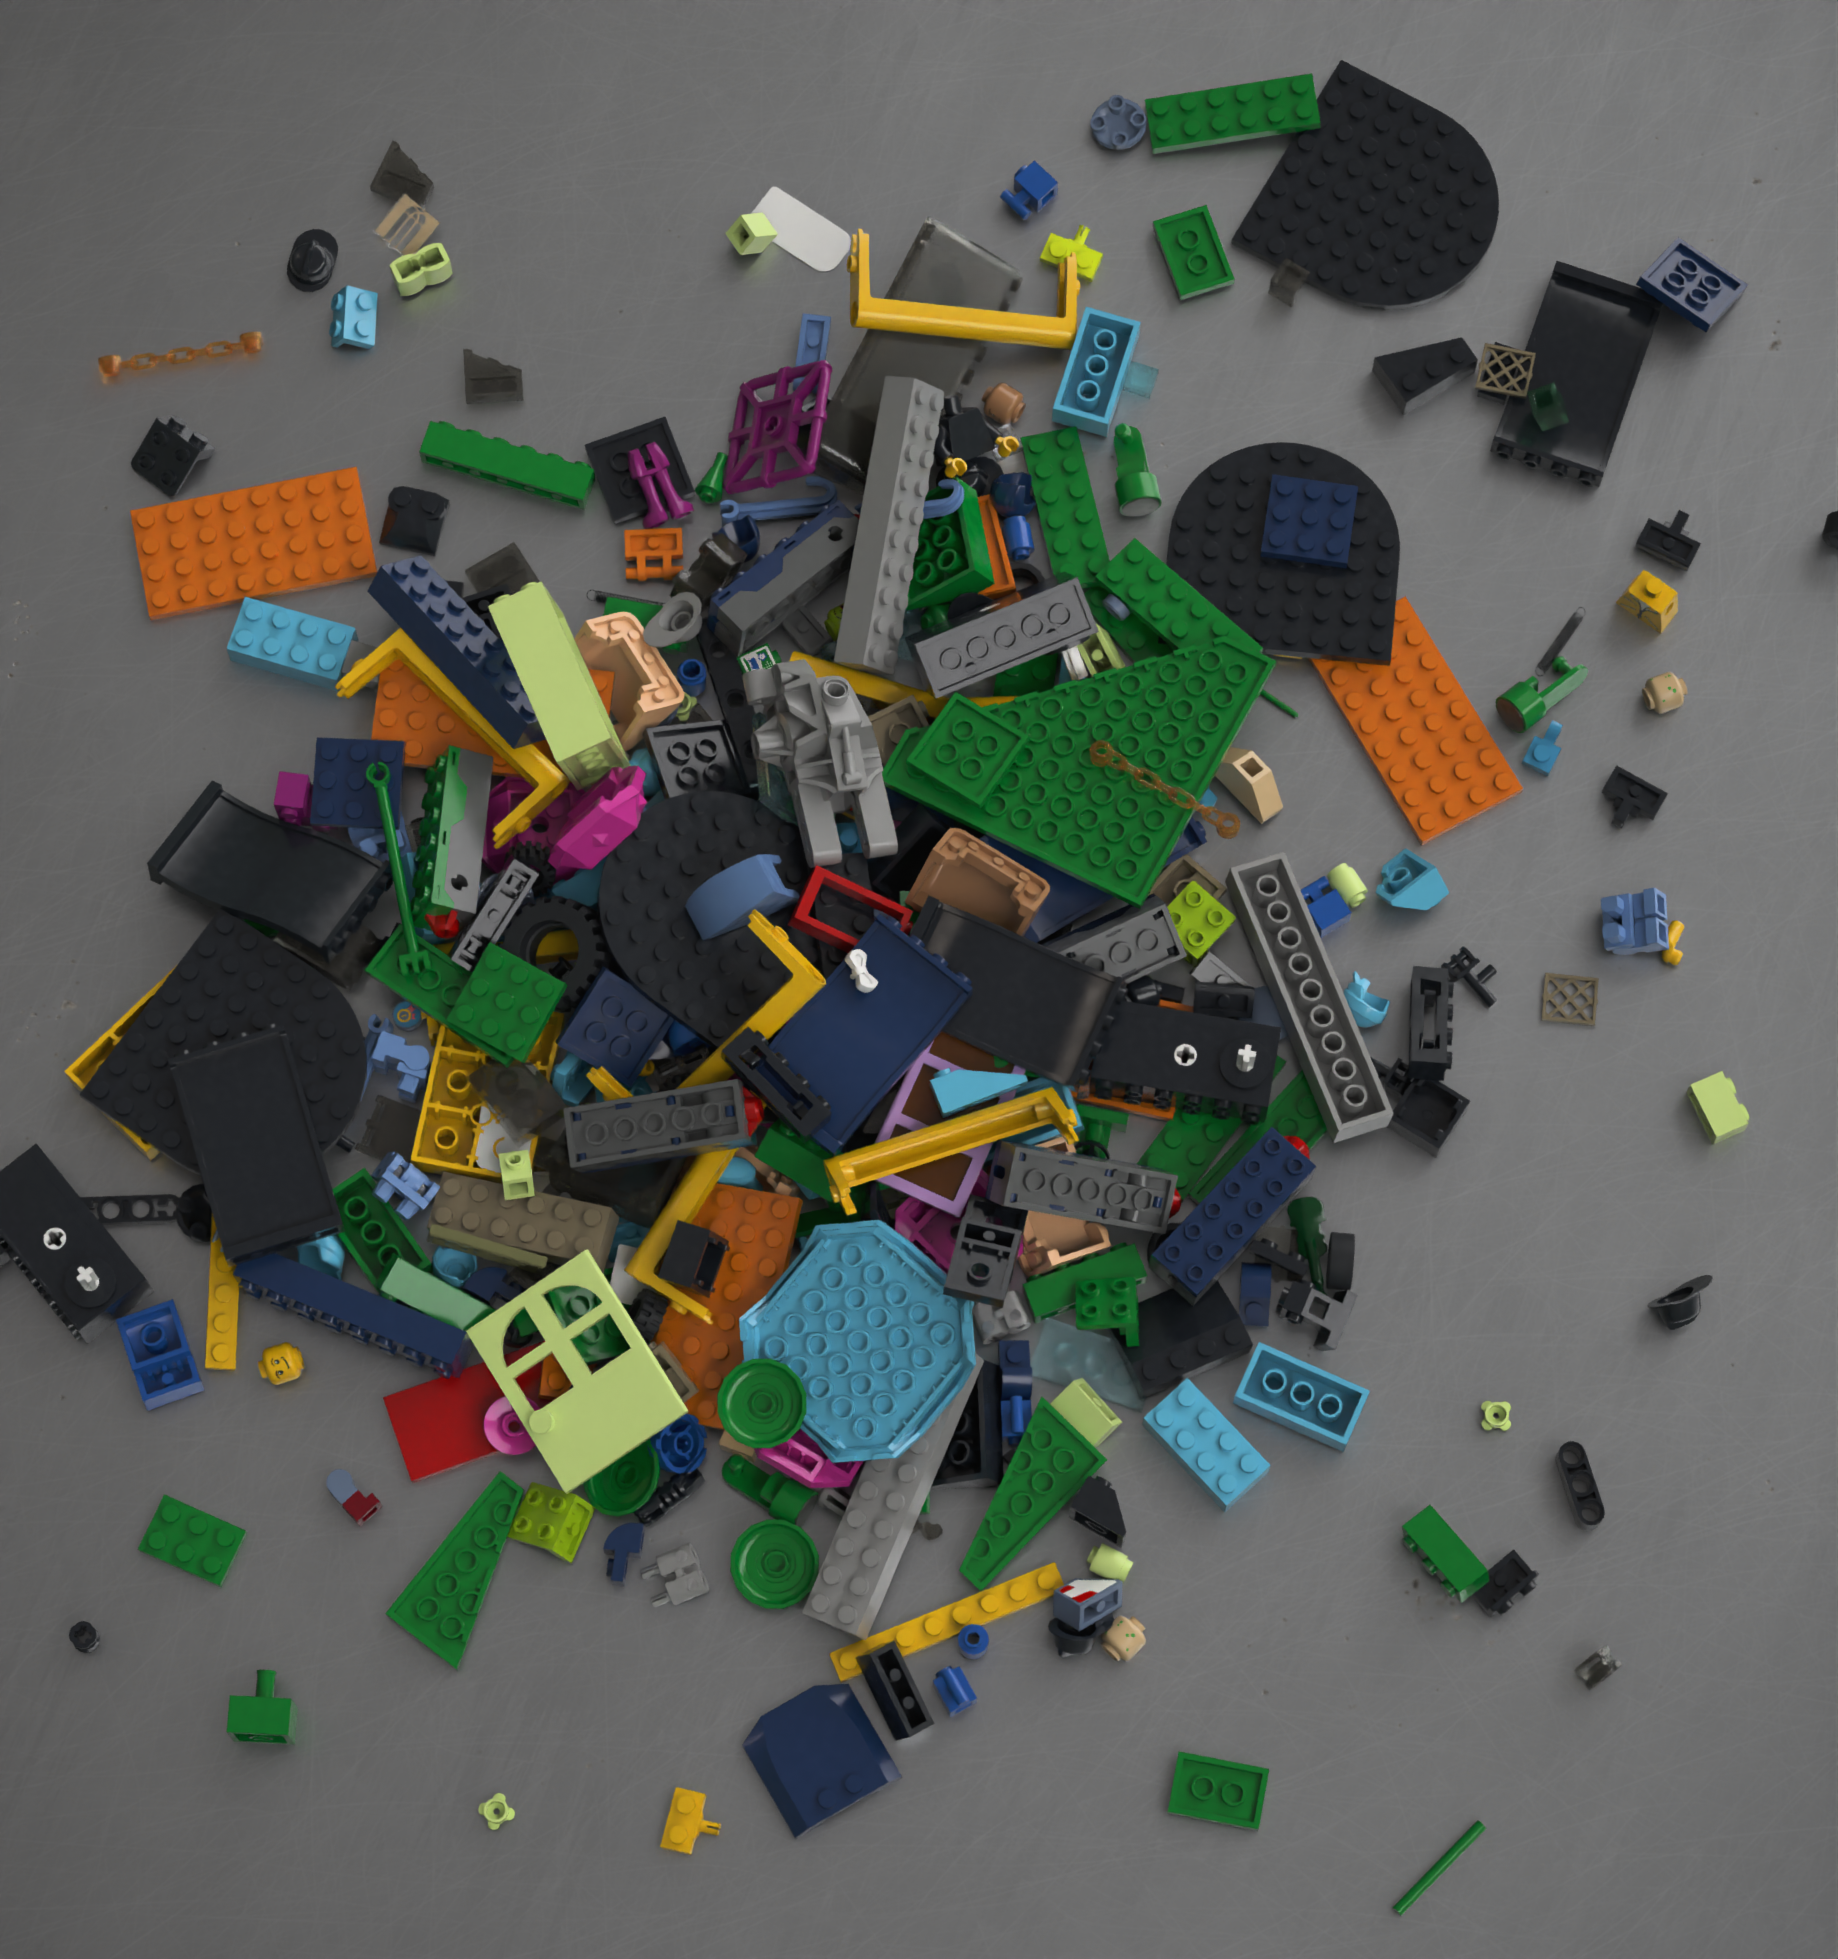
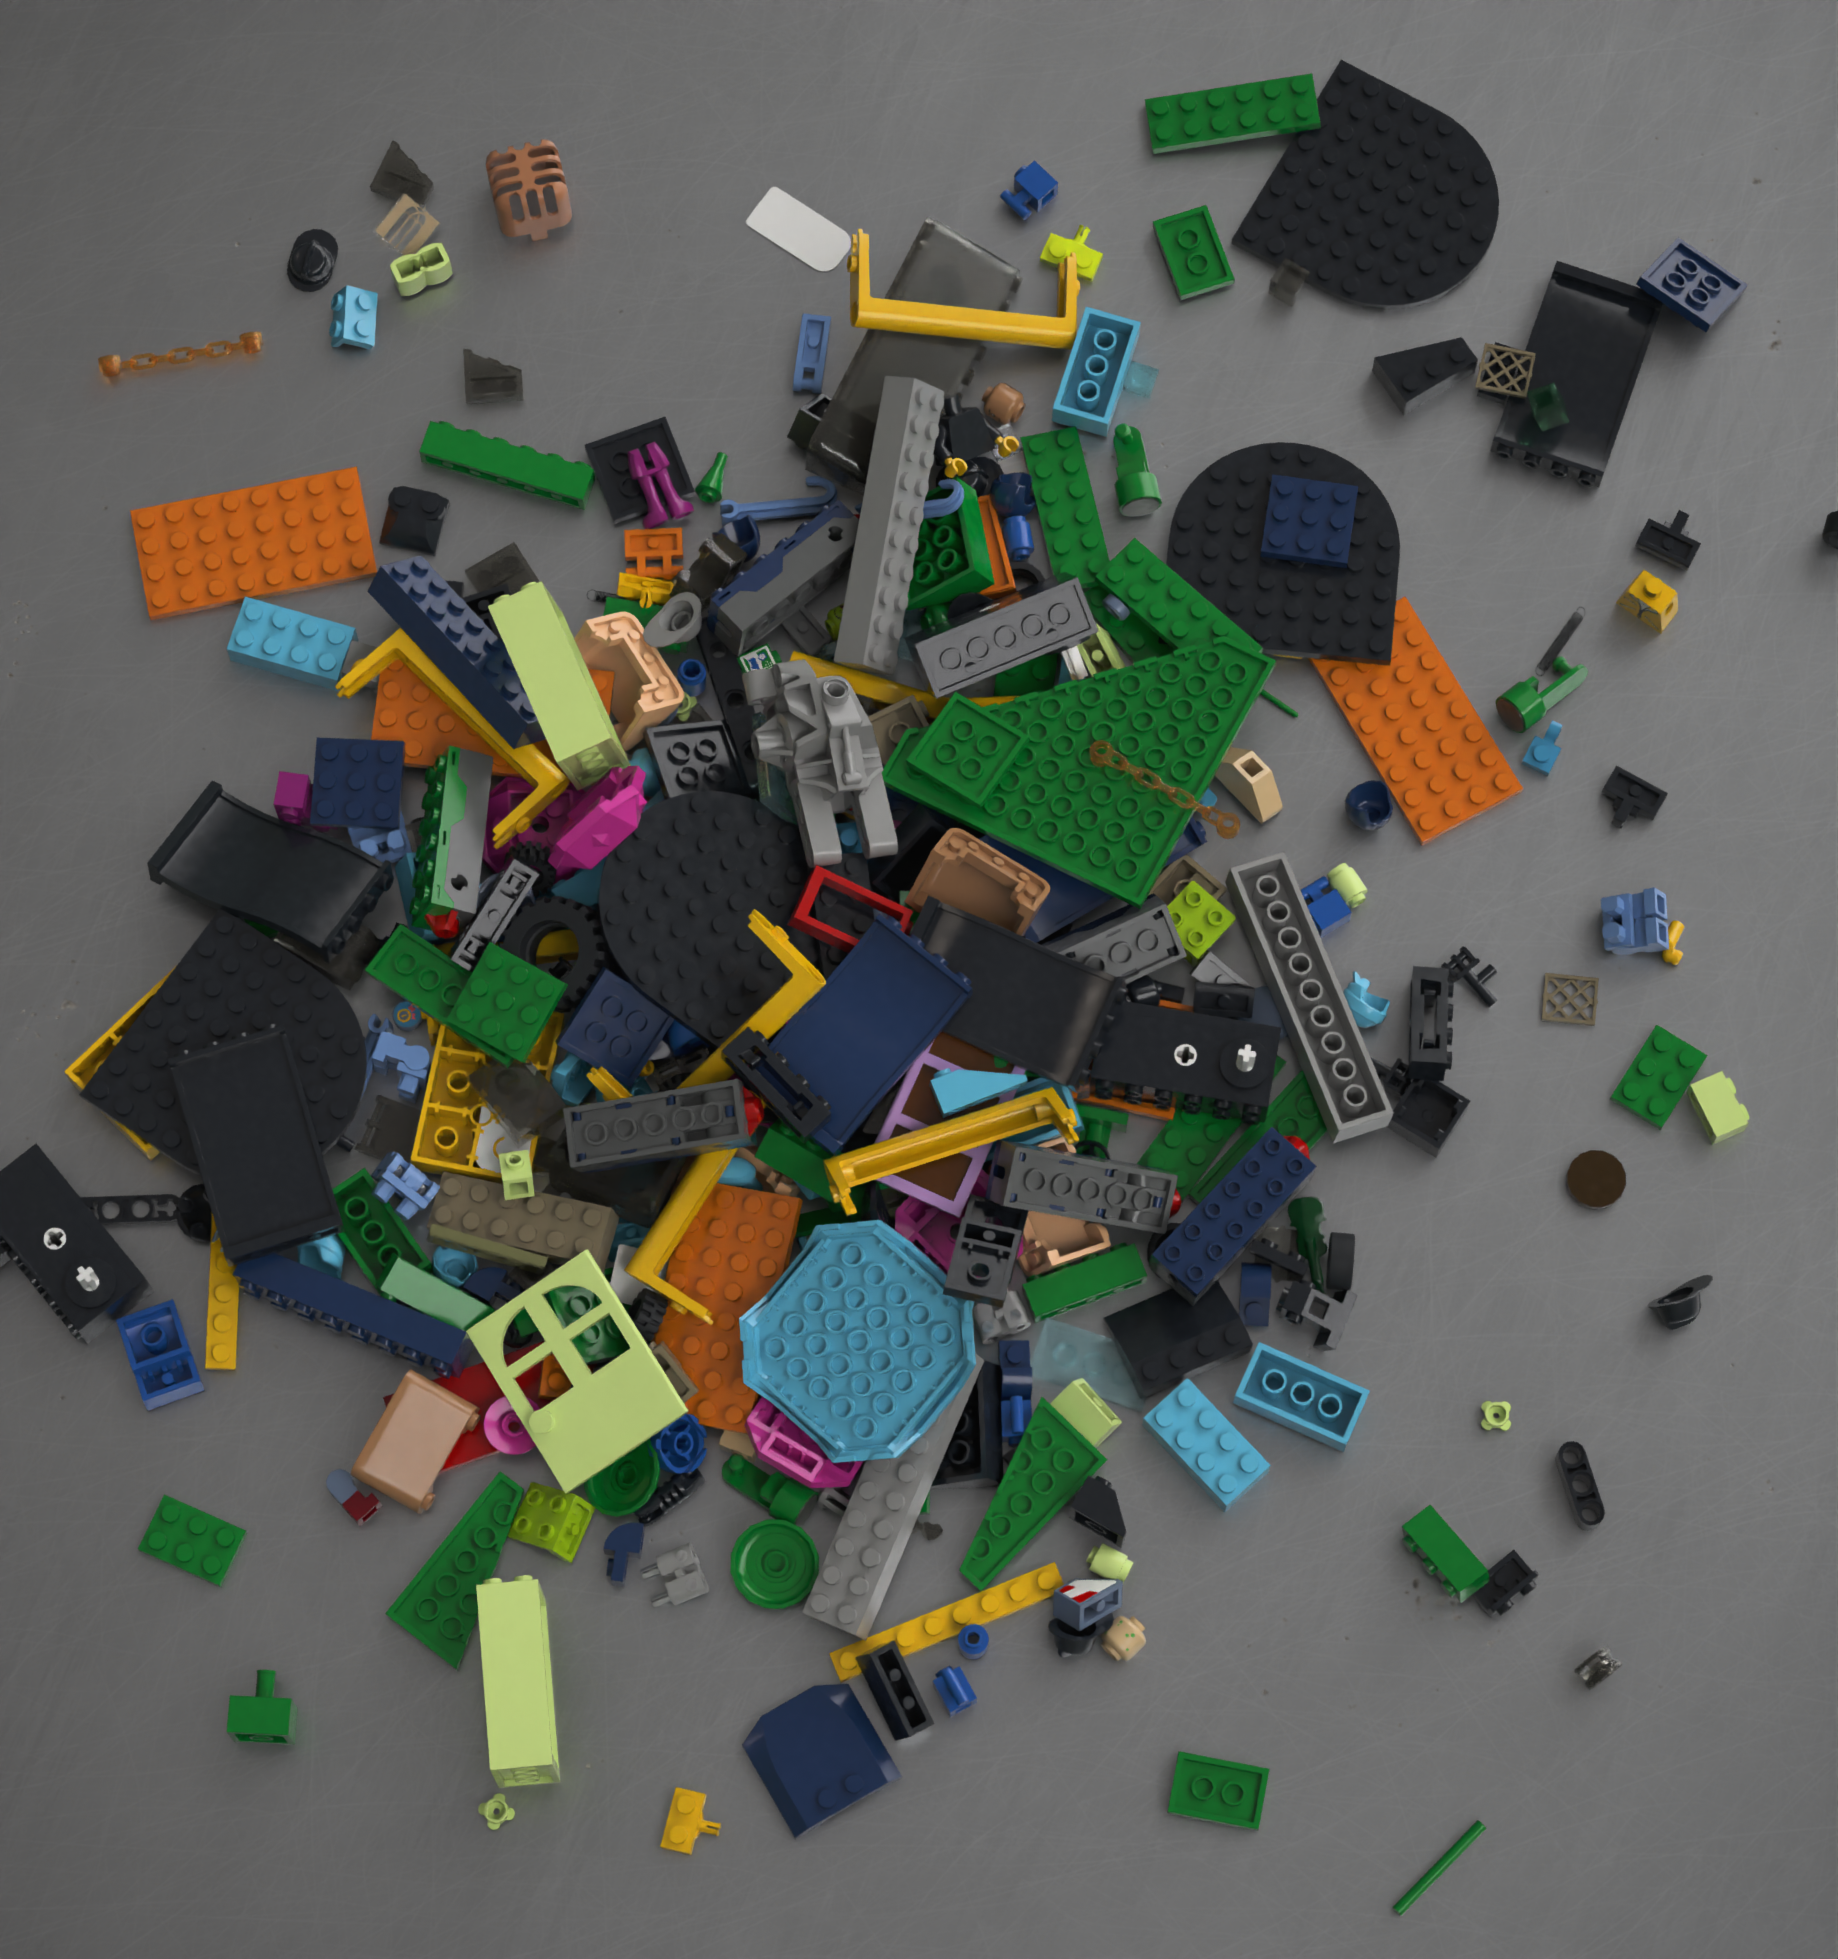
black bush [69,1621,100,1653] -> none
black bracket [131,415,215,496] -> none
yellow head [258,1342,305,1385] -> none
green hinge [366,762,432,977] -> none
black container [658,1220,730,1298] -> none
medium blue piece [685,854,800,940] -> none
green hat [717,1359,807,1448] -> none
magenta plate [723,360,832,494] -> none
yellowish green brick [725,212,778,255] -> none
white piece [845,949,878,993] -> none
green bracket [1075,1277,1139,1347] -> none
sand blue dish [1090,95,1147,150] -> none
medium azure slope [1376,848,1449,910] -> none
tan head [1642,672,1688,714] -> none
none -> medium nougat windscreen [351,1369,481,1514]
none -> yellowish green door [476,1575,560,1788]
none -> nougat piece [486,139,572,241]
none -> yellow plate [617,572,676,609]
none -> dark blue hair [1345,780,1393,830]
none -> dark brown tile [1566,1150,1626,1210]
none -> green plate [1610,1025,1708,1131]

